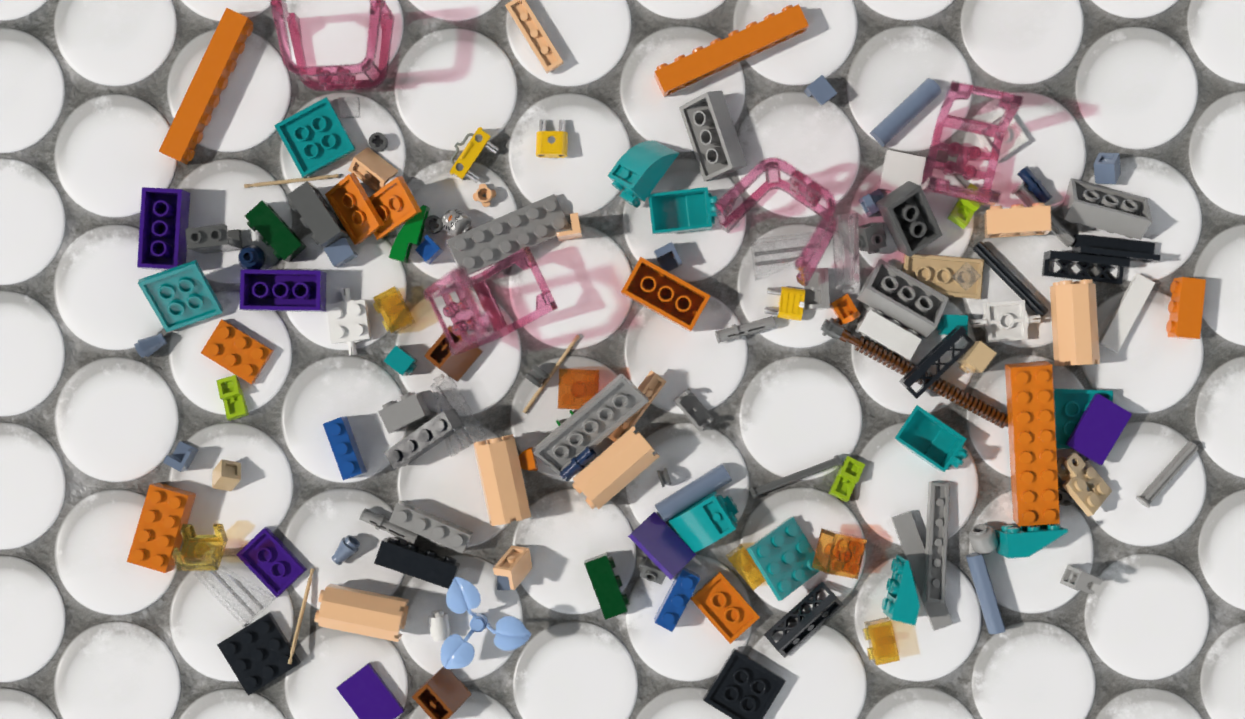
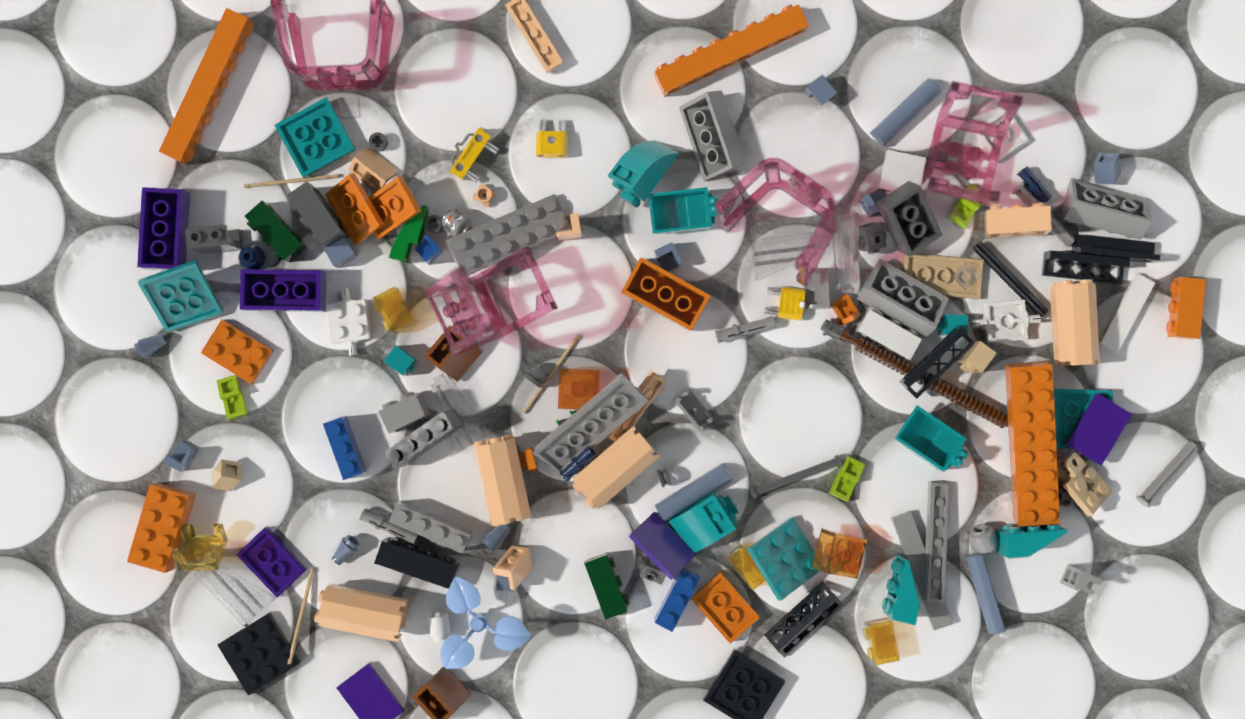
none -> sand blue cone [482,524,511,552]

